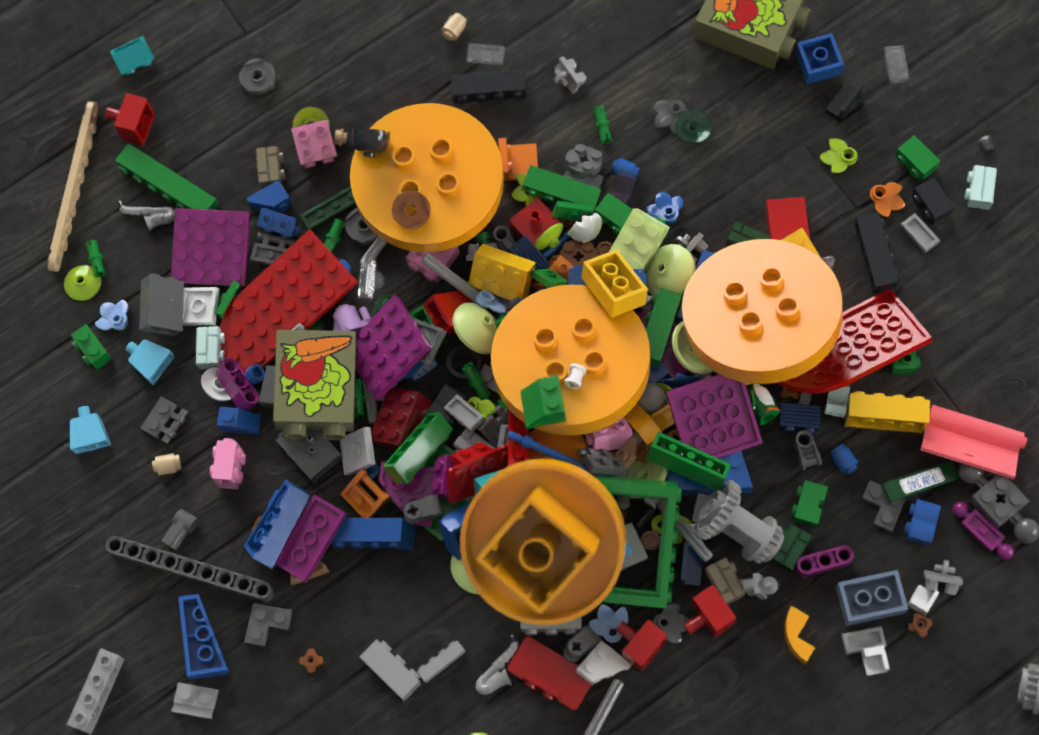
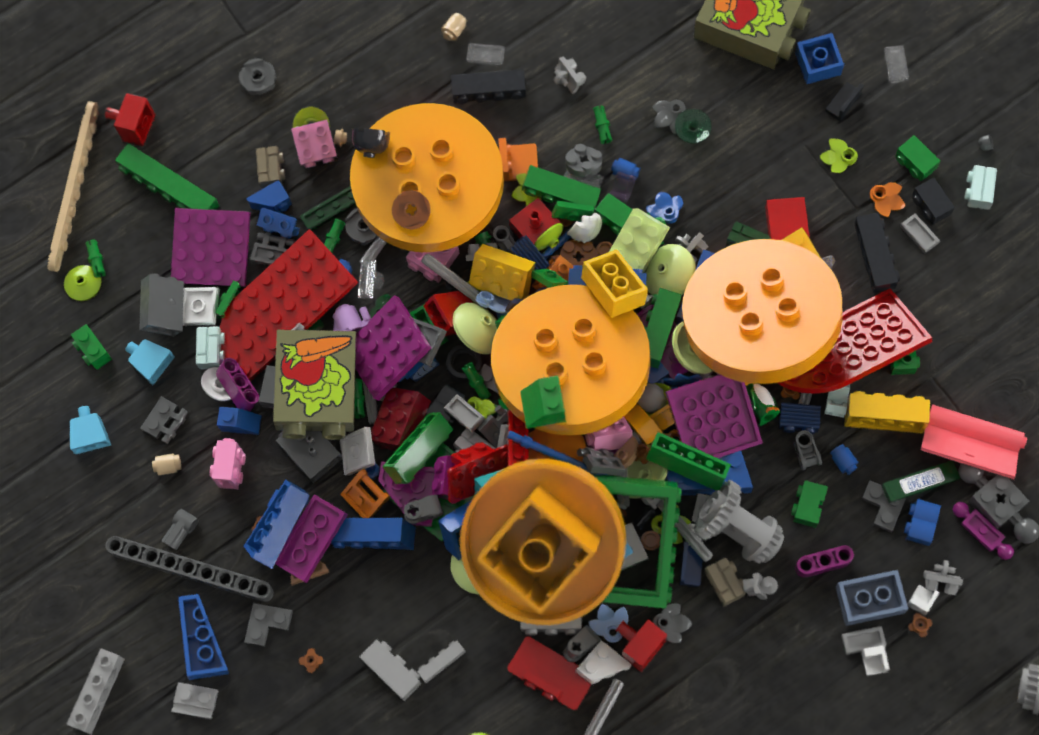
light blue plate [95,300,129,331] -> none
teal brick [110,36,154,75] -> none
light grey piece [118,200,175,231] -> none
blue tile [245,364,265,384] -> none
light grey piece [476,633,518,695] -> none
white bush [564,363,587,390] -> none
red brick [683,585,736,638] -> none
dark green brick [770,524,812,573] -> none
light orange brick [784,606,815,664] -> none

